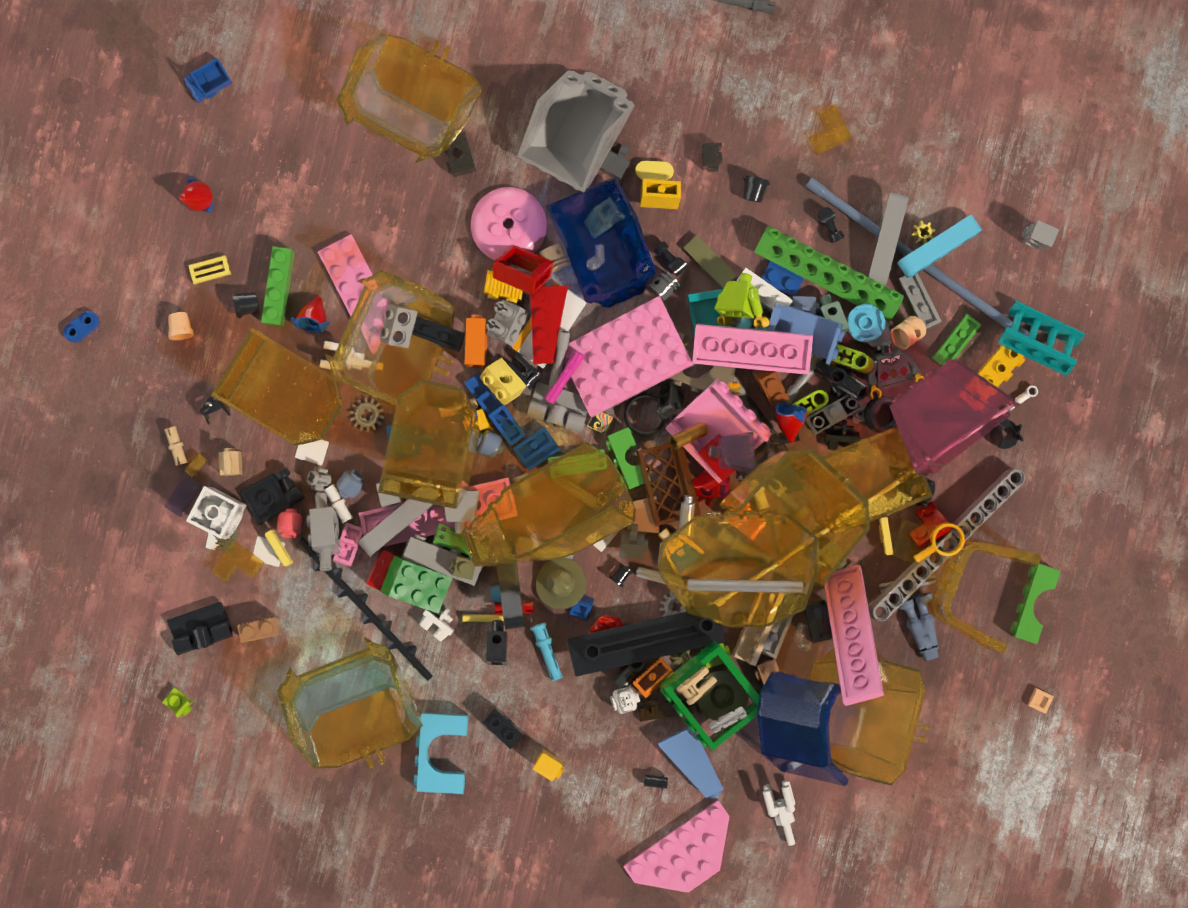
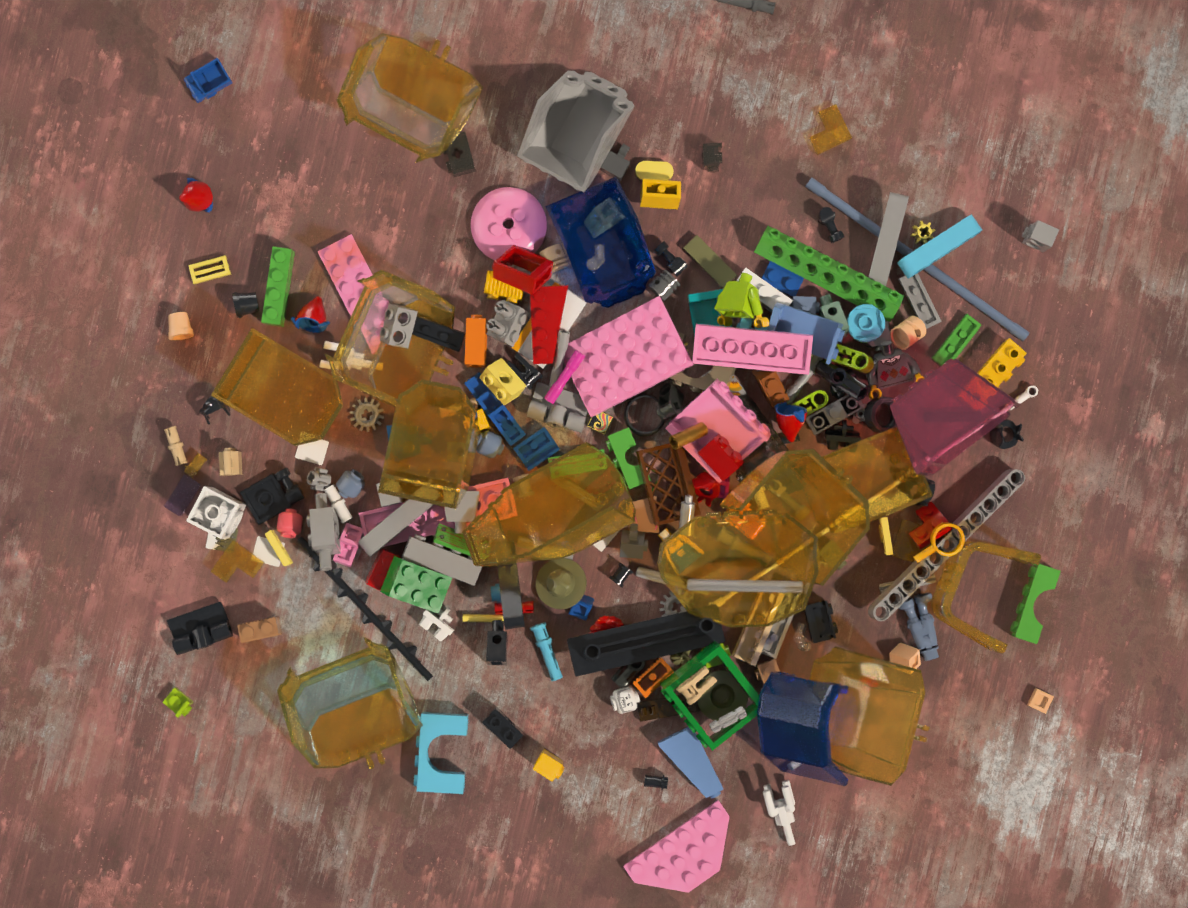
blue plate [64,311,100,343] -> none
olive brick [449,555,476,580] -> none
torso [708,432,755,472] -> none
black piece [743,176,770,203] -> none
bright pink plate [823,564,884,706] -> none
teal fence [998,300,1085,376] -> none
none -> light nougat panel [889,643,921,675]

